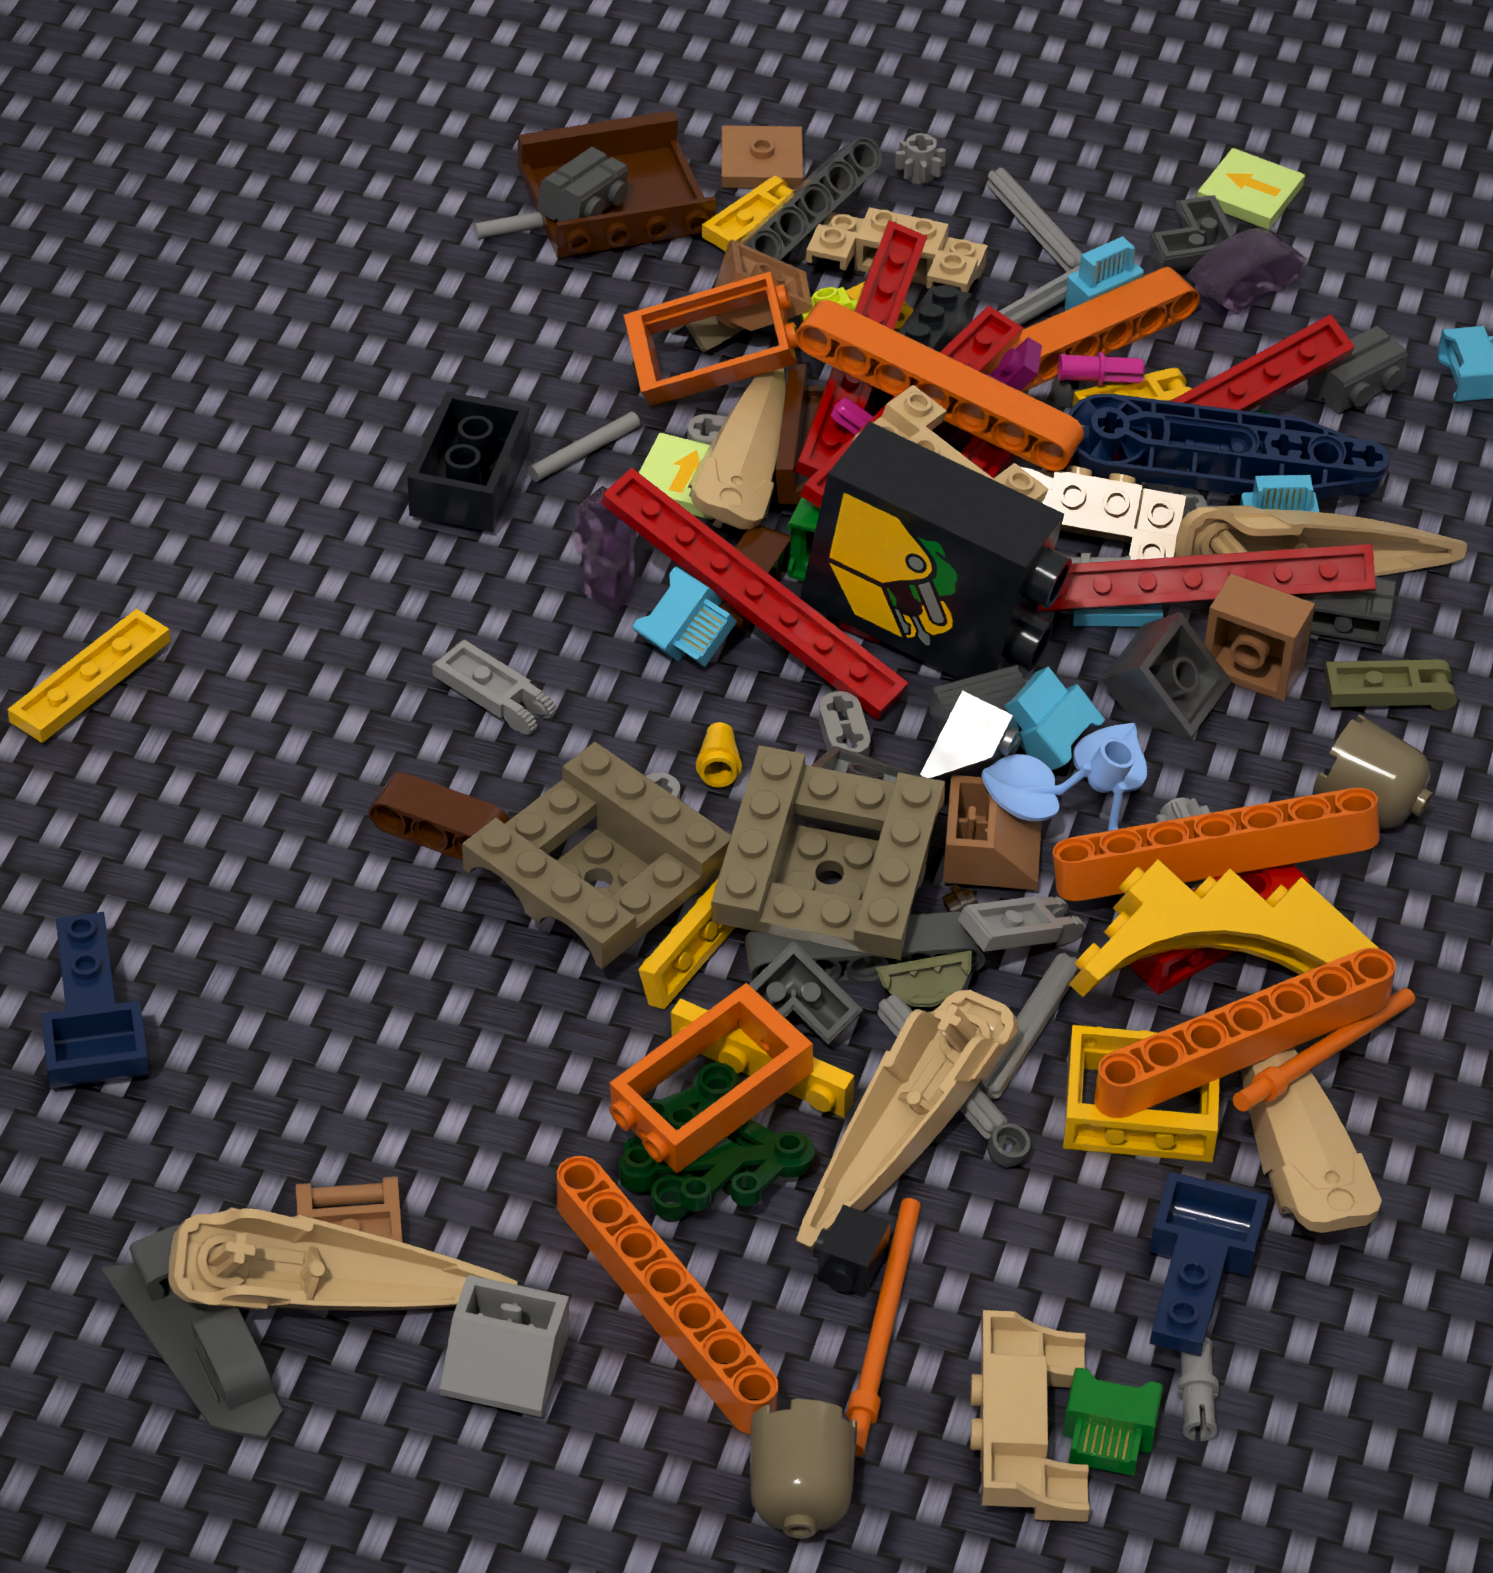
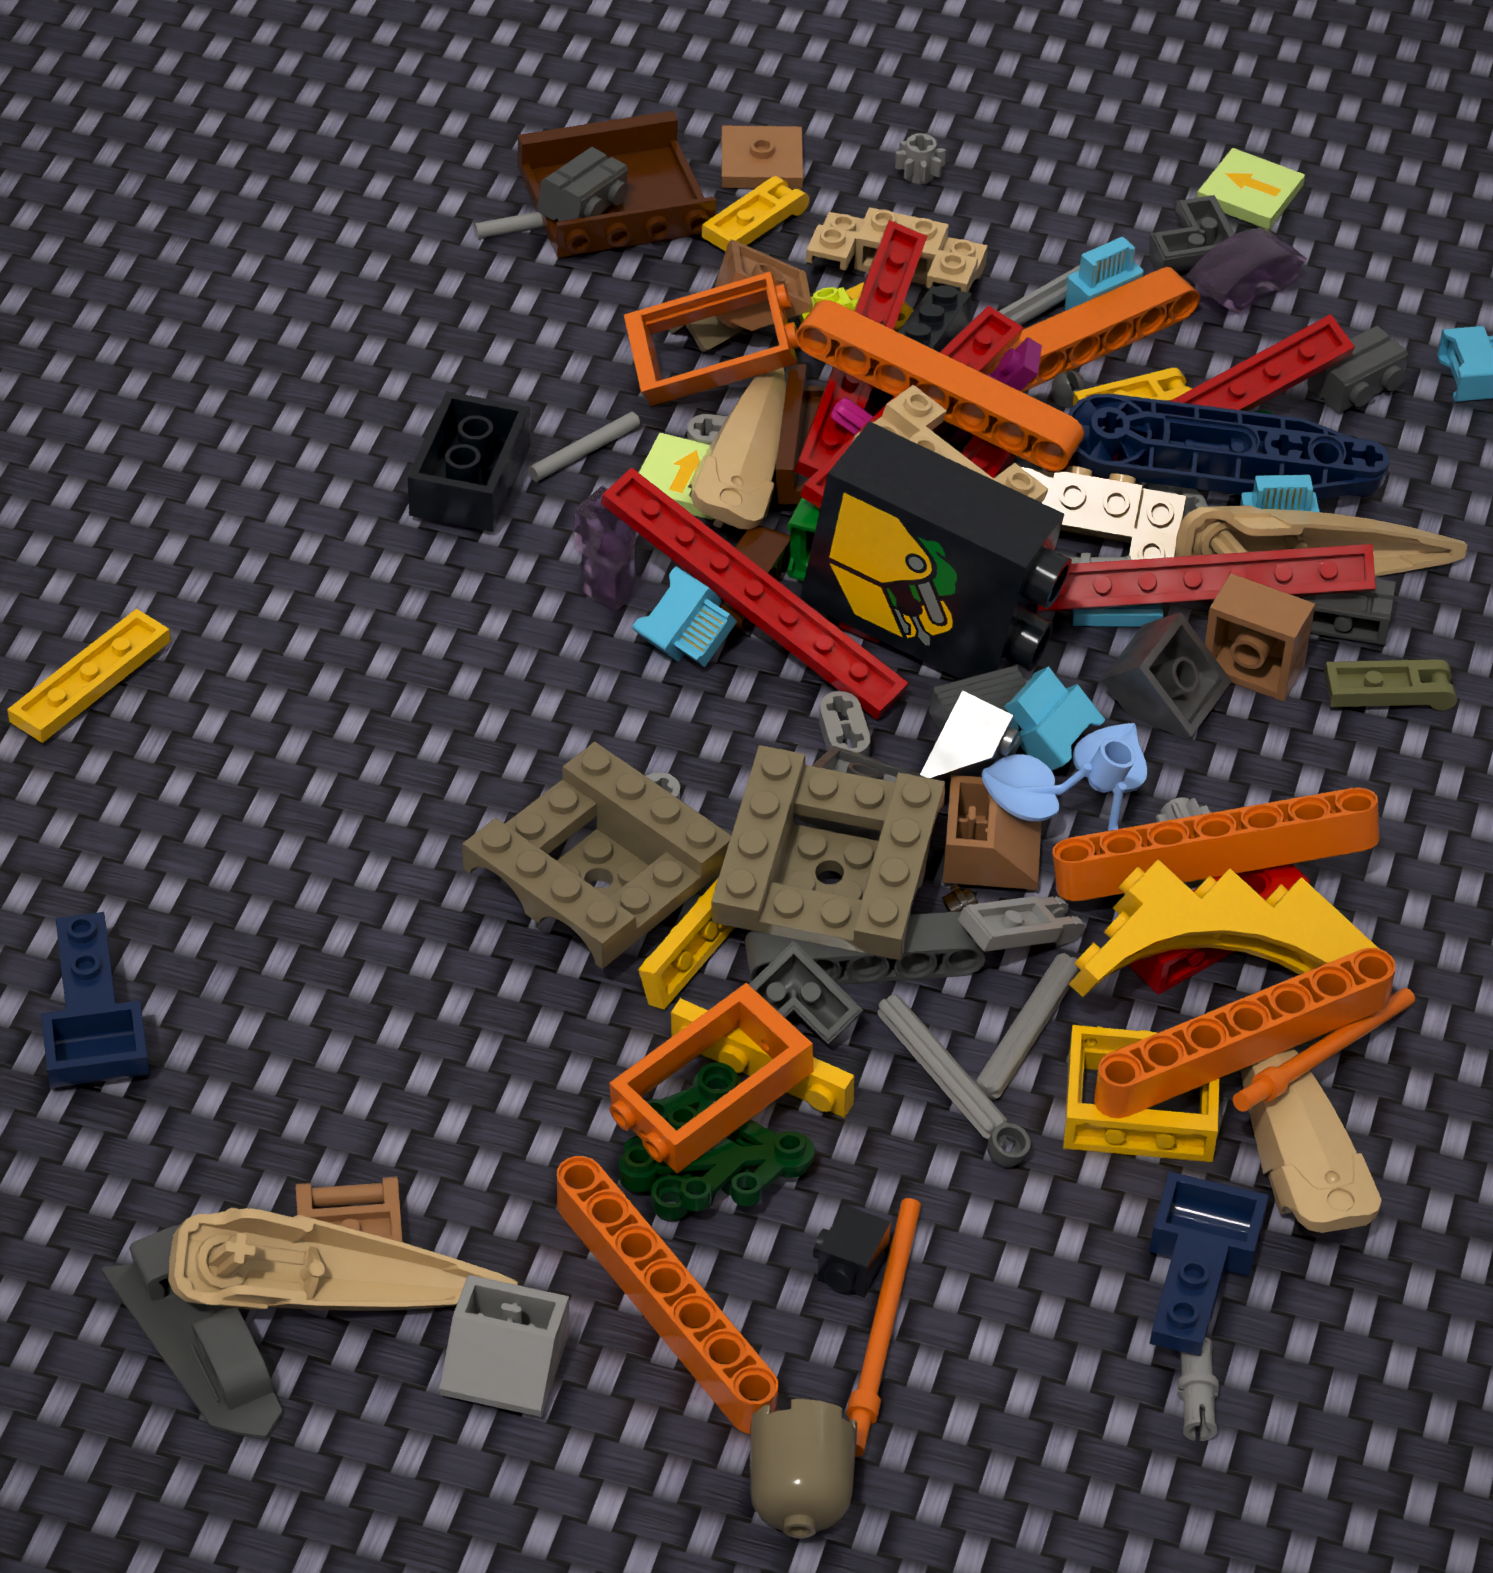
reddish brown beam [368,772,510,861] -> none
light grey hinge [432,639,557,736] -> none
yellow cone [696,722,742,787] -> none
dark grey beam [739,137,882,260] -> none
tan piece [796,990,1018,1250] -> none
olive plate [876,951,971,1007] -> none
tan bracket [970,1310,1089,1522] -> none
light grey axle [987,167,1083,272] -> none
dark pink axle [1058,352,1144,386] -> none
green piece [1063,1368,1163,1476] -> none
dark tan cylinder [1313,714,1433,829] -> none

